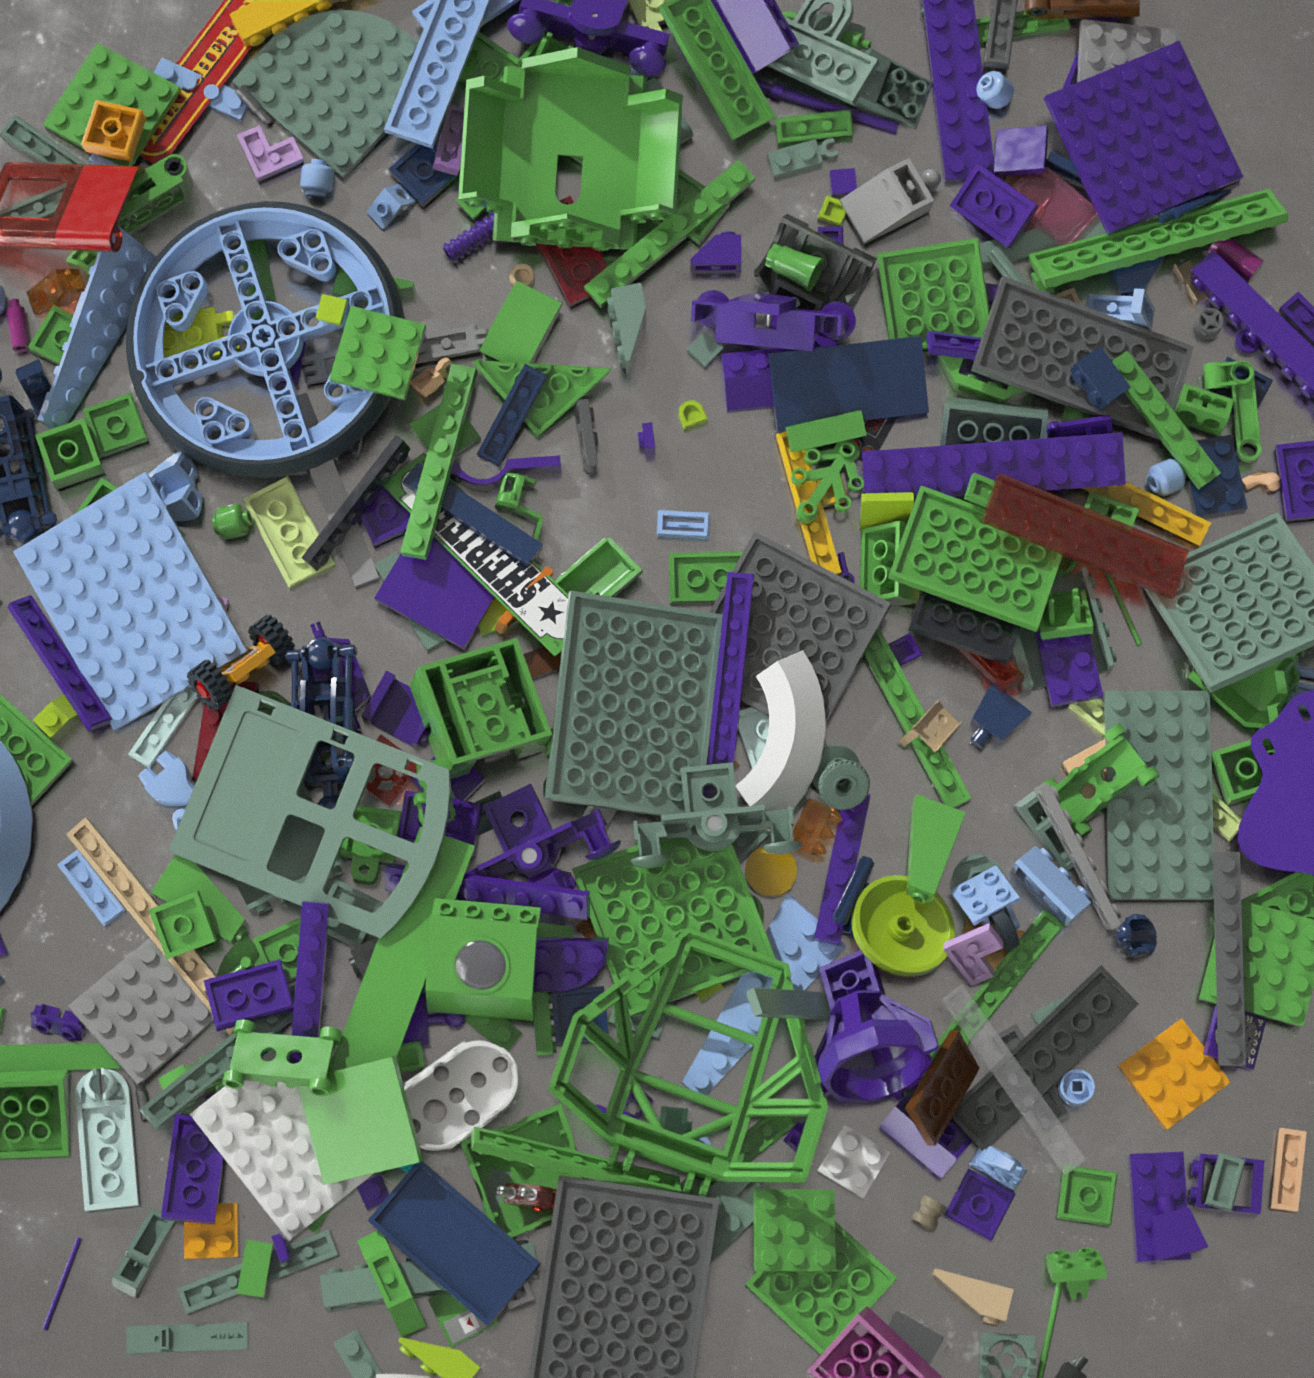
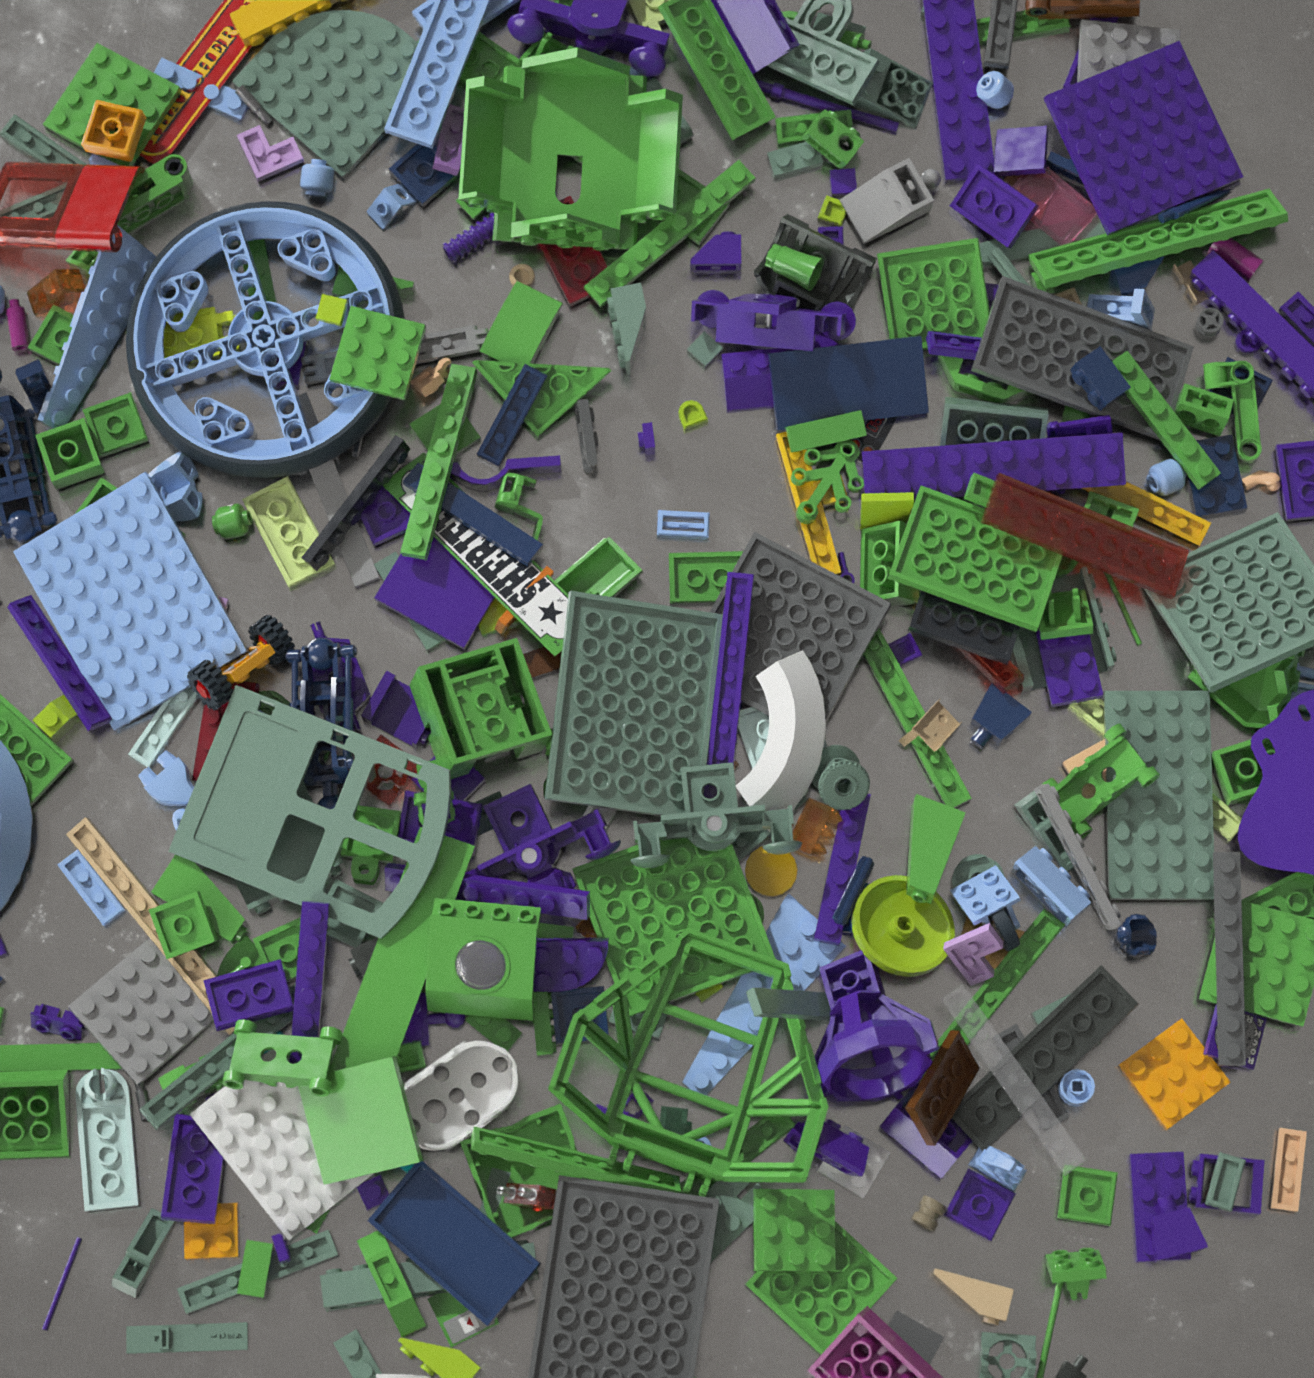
none -> bright green brick [801,110,864,169]
none -> dark purple slope [814,1119,870,1177]

